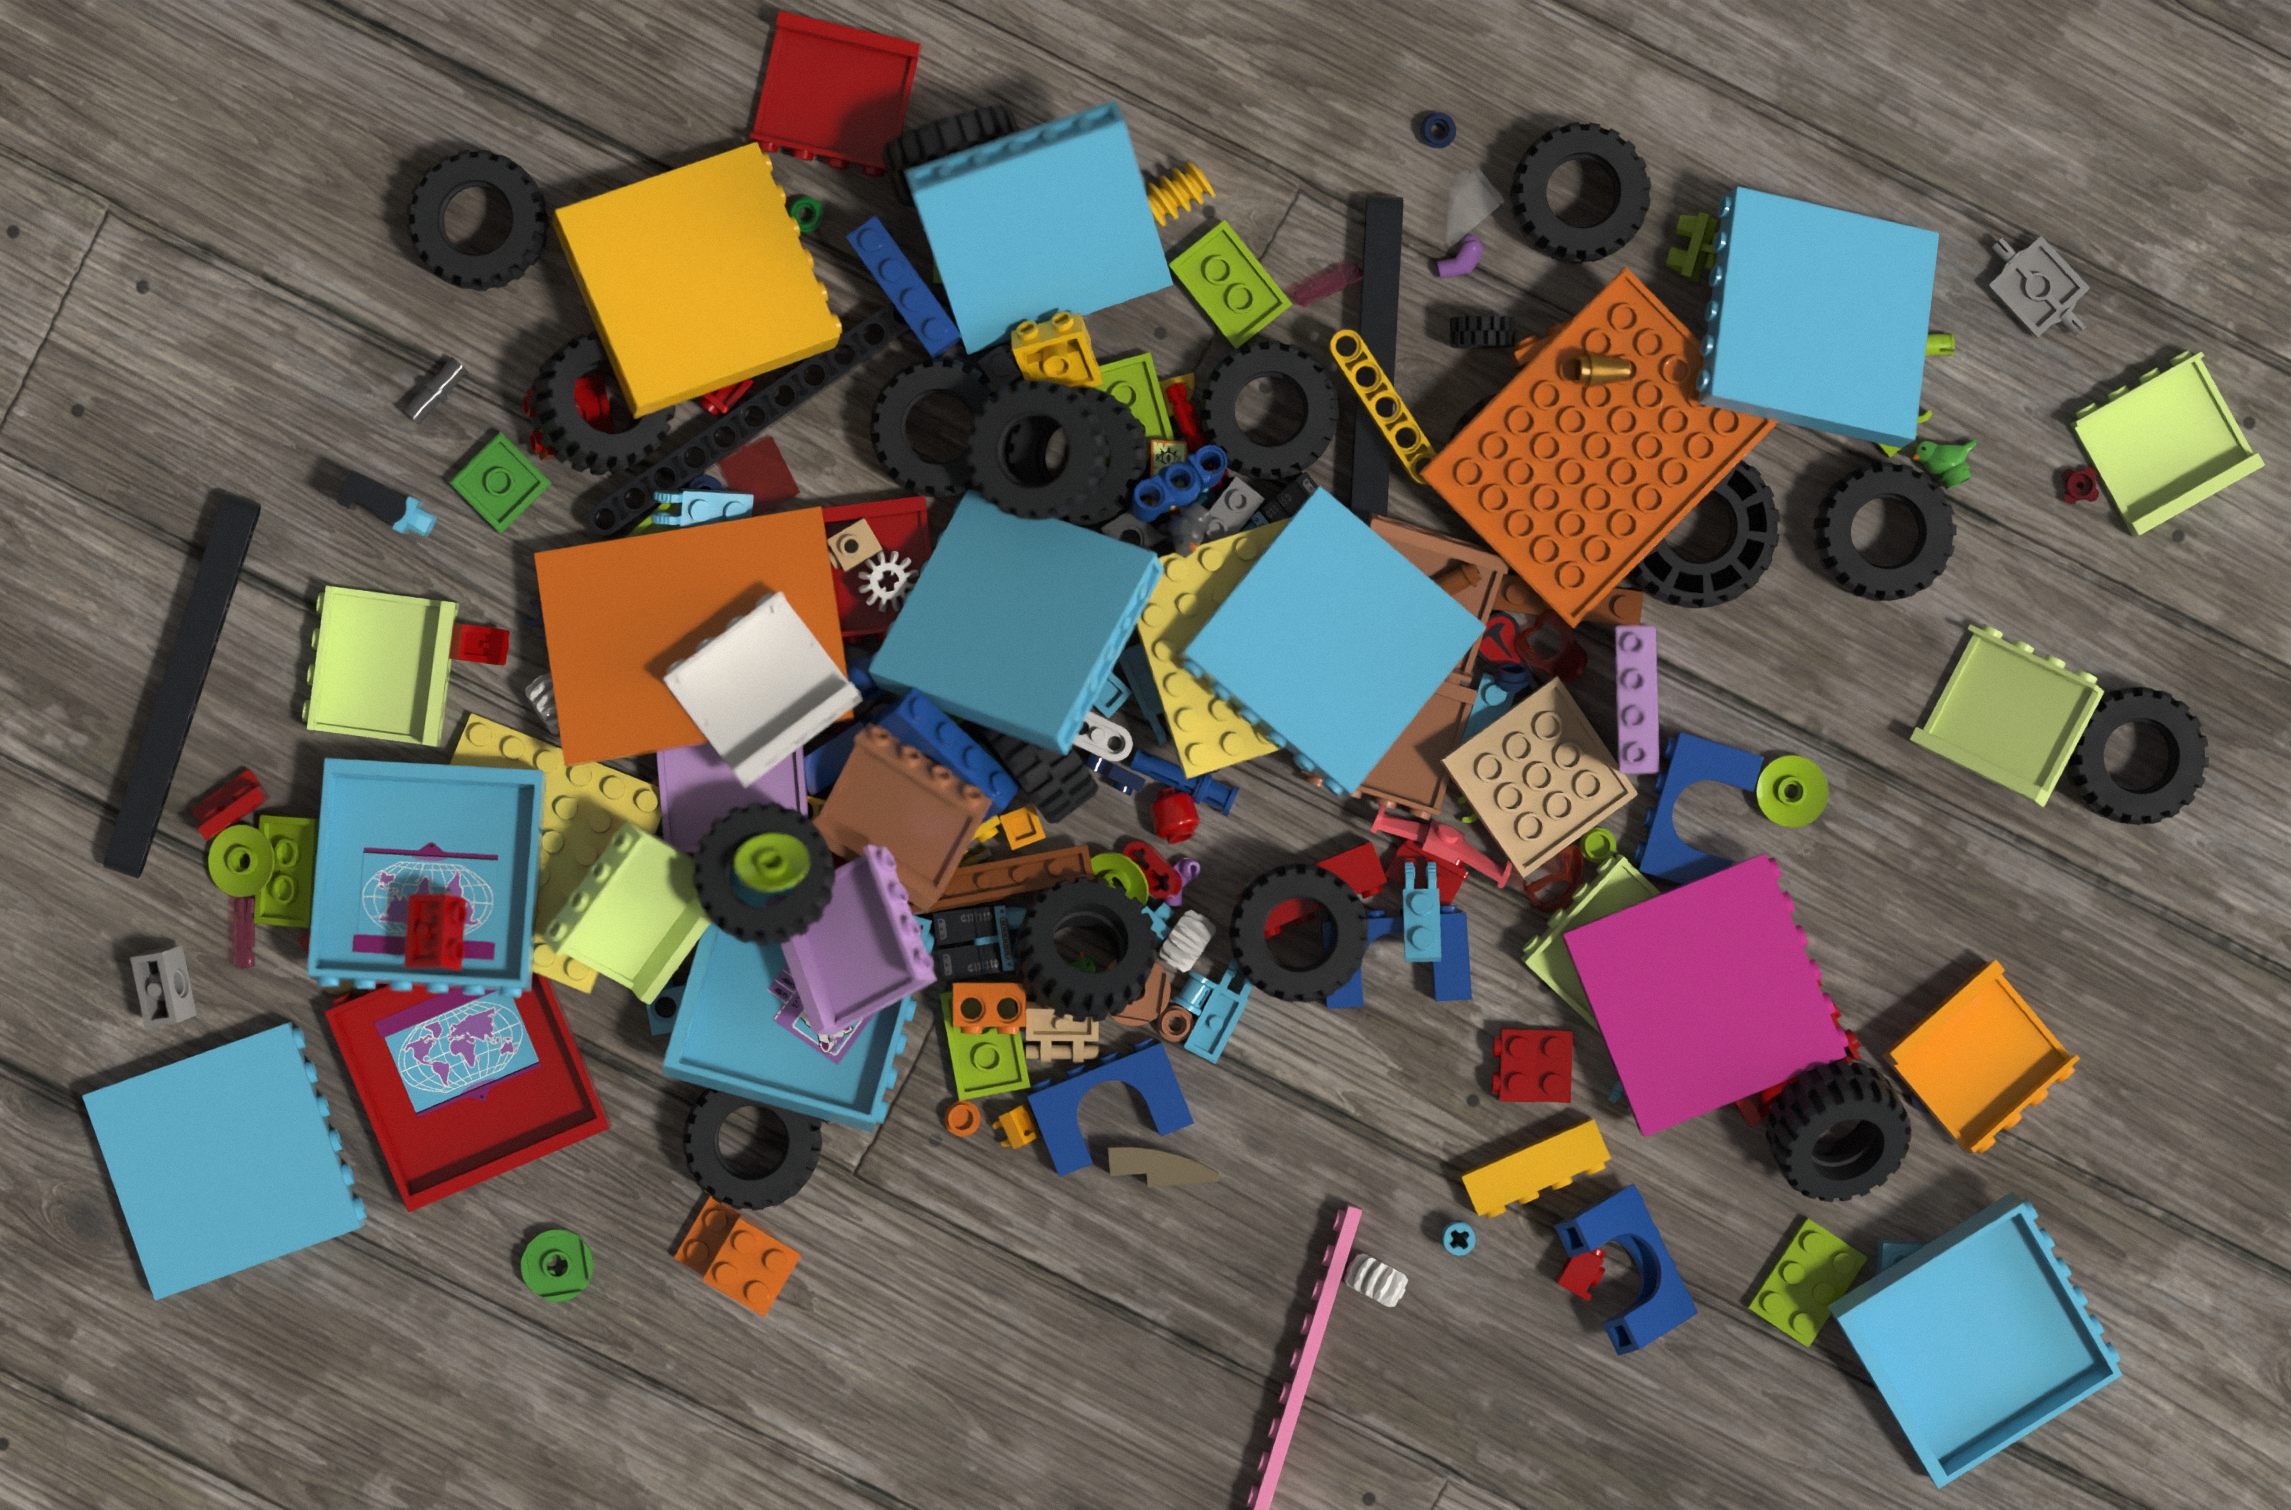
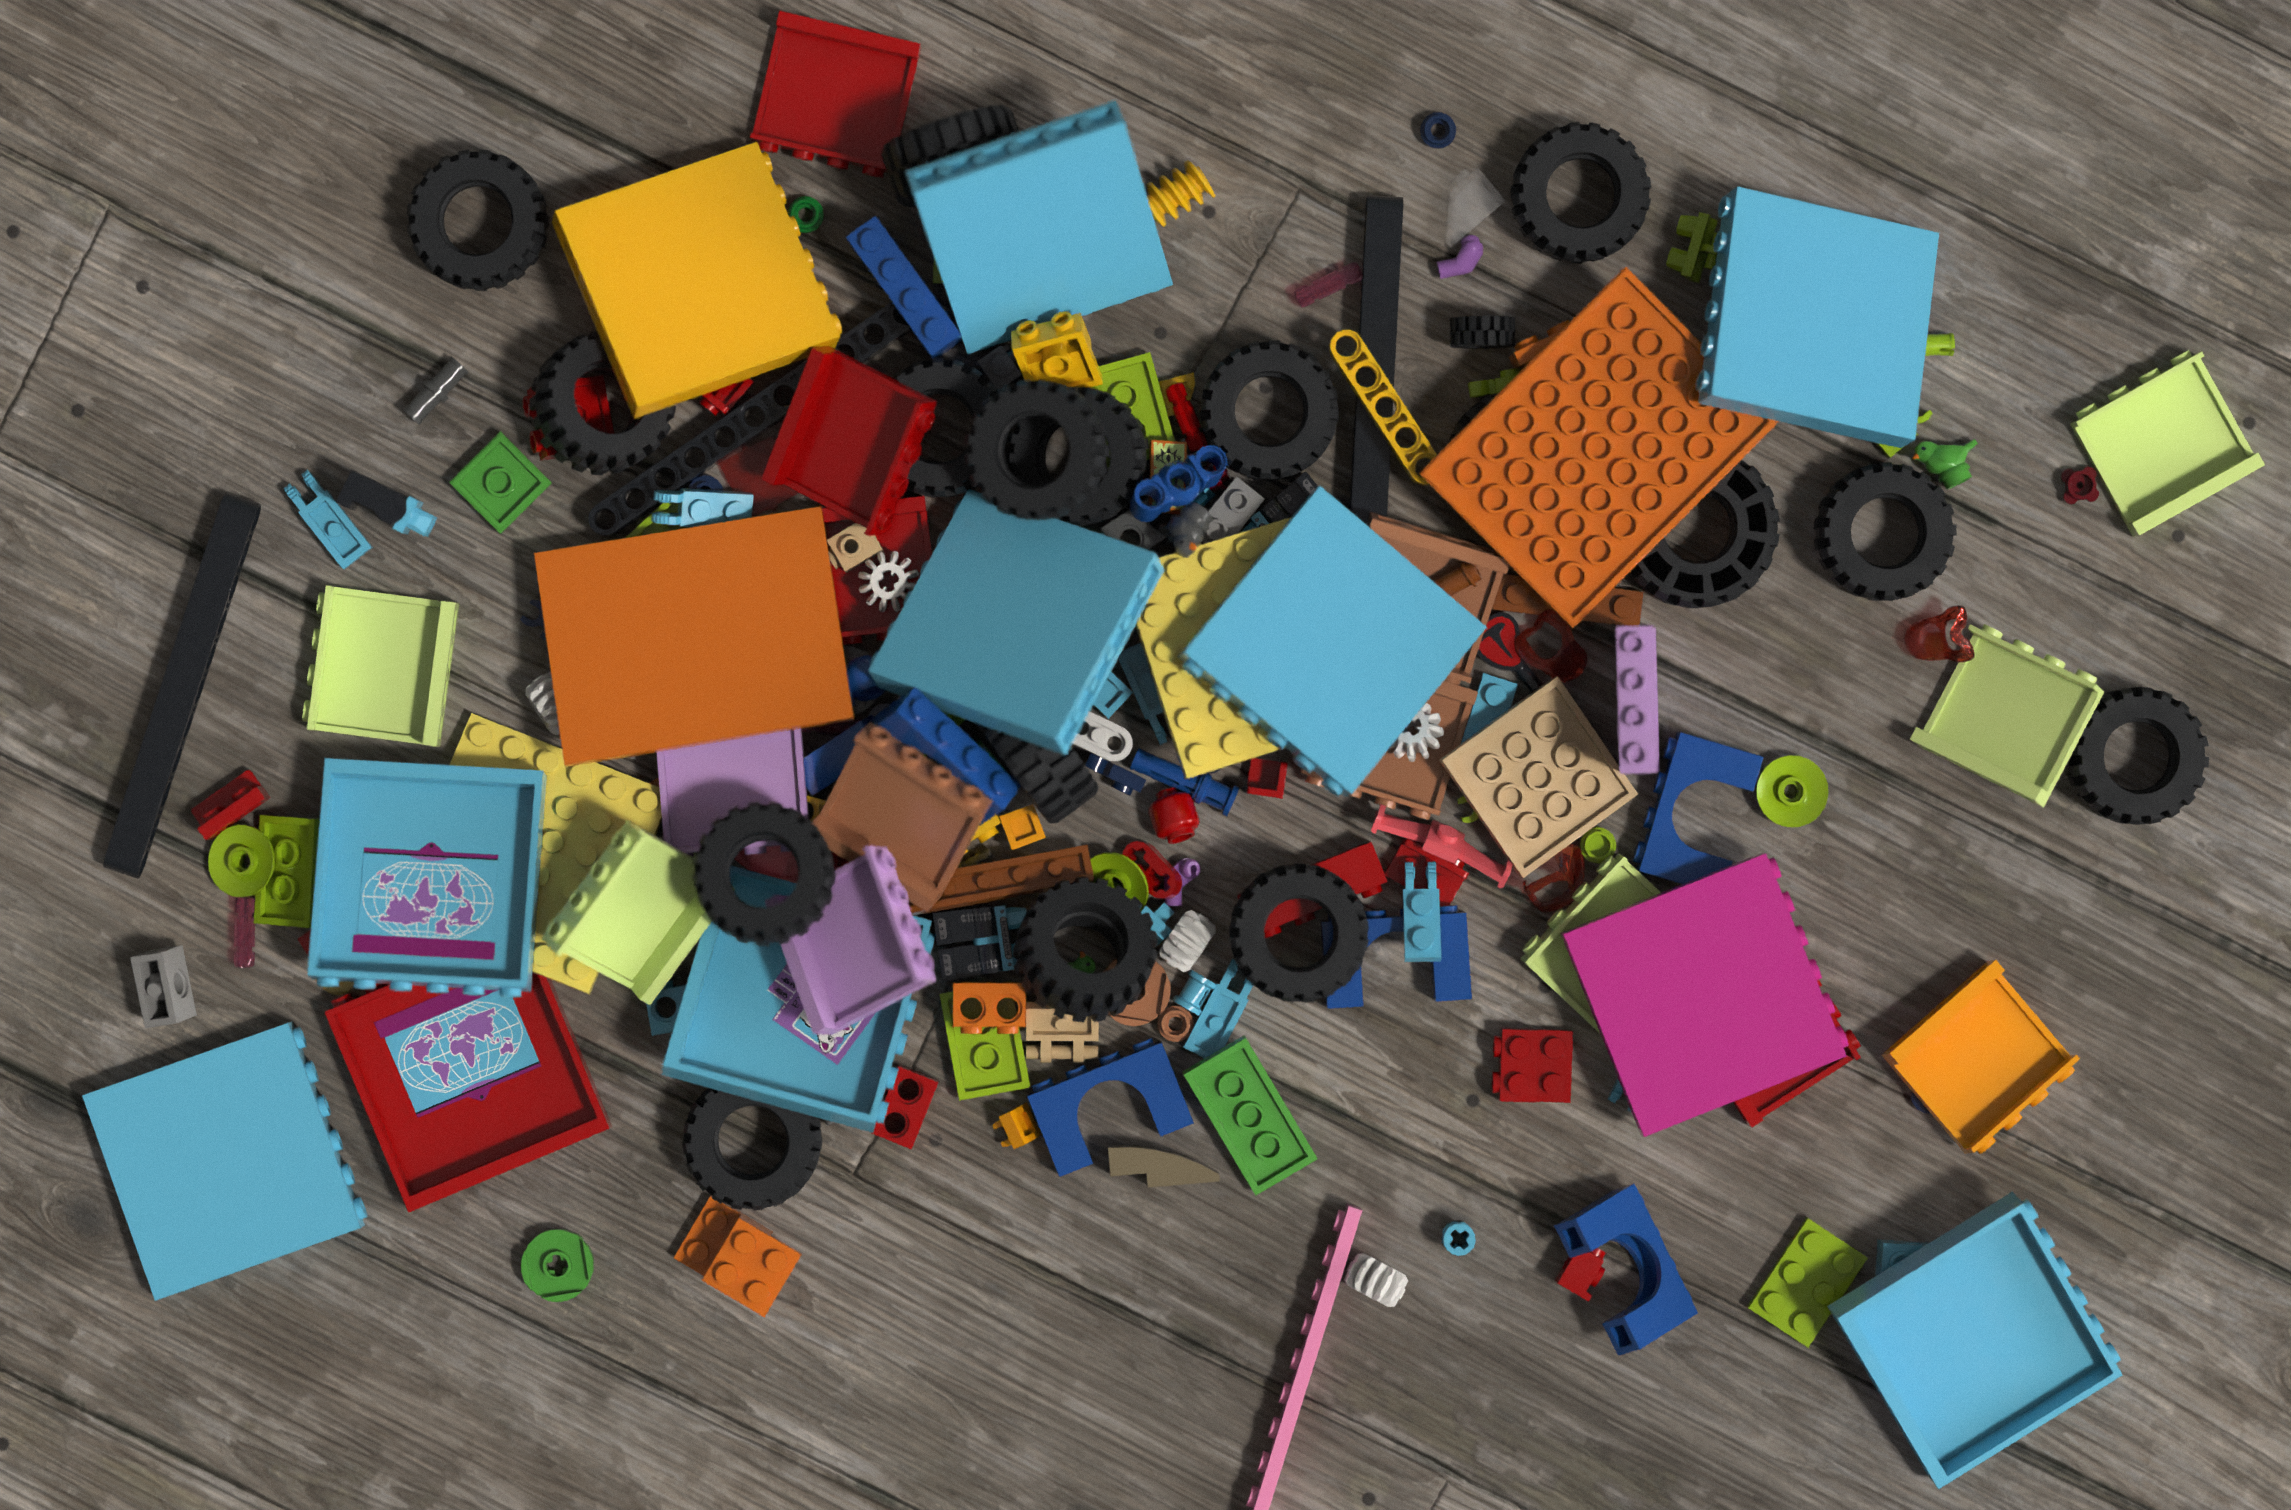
red bracket [404,894,467,971] -> none
red bracket [449,623,510,666] -> none
white panel [663,591,862,788] -> none
lime dish [735,834,809,891] -> none
orange plate [945,1100,981,1137] -> none
lime plate [1168,220,1293,350] -> none
yellow brick [1459,1117,1611,1219] -> none
dark blue plate [1493,663,1530,693] -> none
pearl gold cone [1573,352,1630,388] -> none
black tyre [1765,1061,1912,1202] -> none
light grey plate [1987,236,2090,338] -> none
none -> medium azure hinge [284,469,373,570]
none -> red panel [761,346,937,536]
none -> red brick [871,1064,939,1150]
none -> bright green plate [1182,1035,1318,1196]
none -> red panel [1246,758,1288,799]
none -> white gear [1390,703,1444,762]
none -> lime plate [1468,368,1521,398]
none -> clear red piece [1904,605,1975,663]

